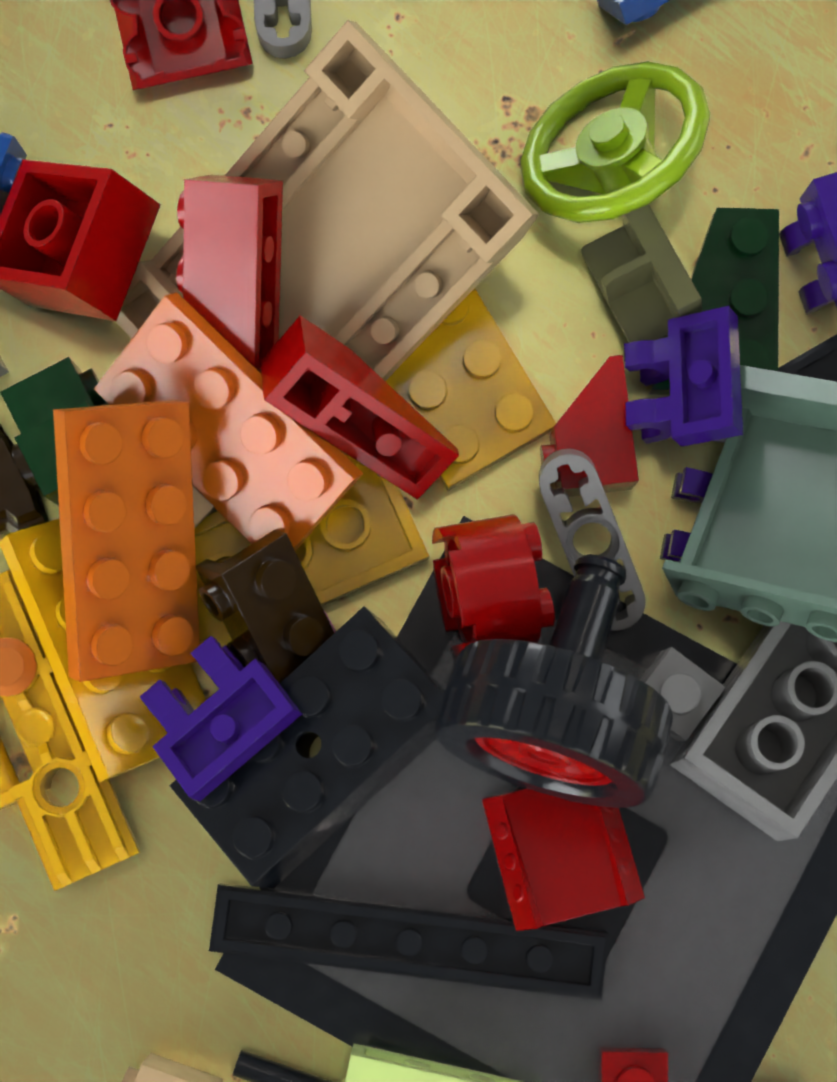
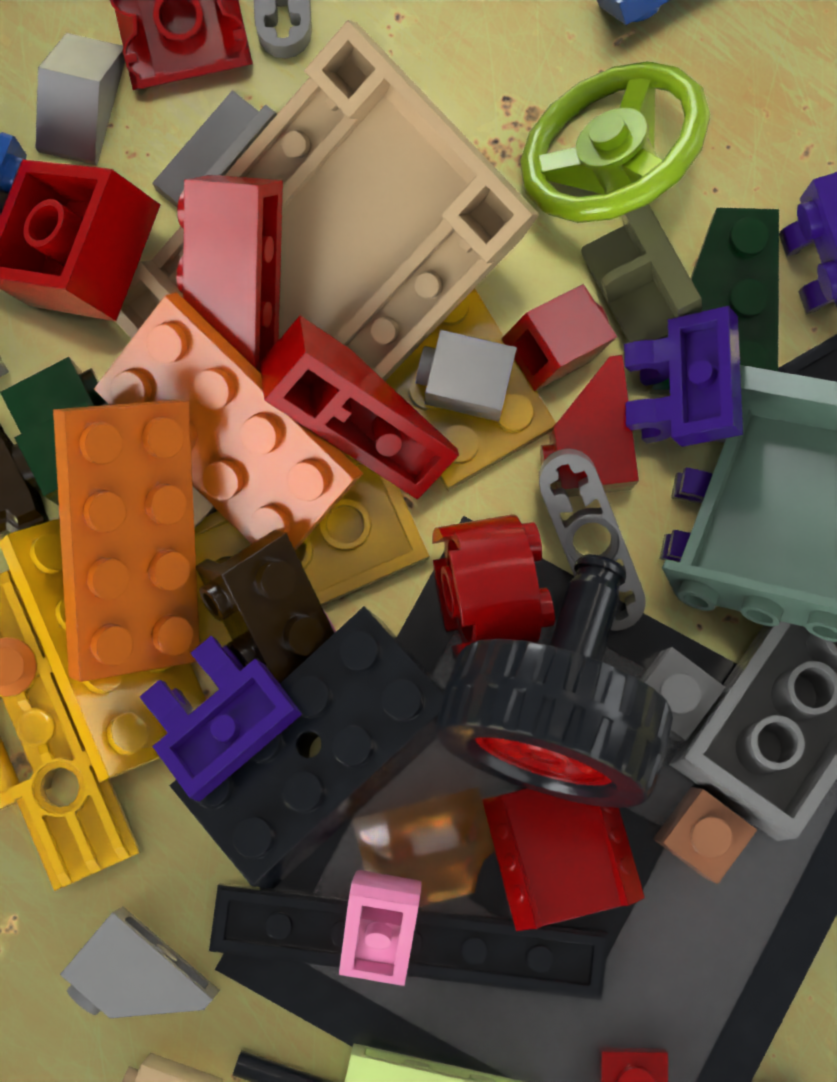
none -> light grey slope [35,33,125,166]
none -> light grey slope [60,907,220,1018]
none -> light grey panel [153,90,277,207]
none -> bright pink slope [339,870,422,986]
none -> clear orange slope [352,786,495,907]
none -> light grey brick [415,330,517,422]
none -> brick [501,284,617,392]
none -> nougat brick [653,787,757,884]

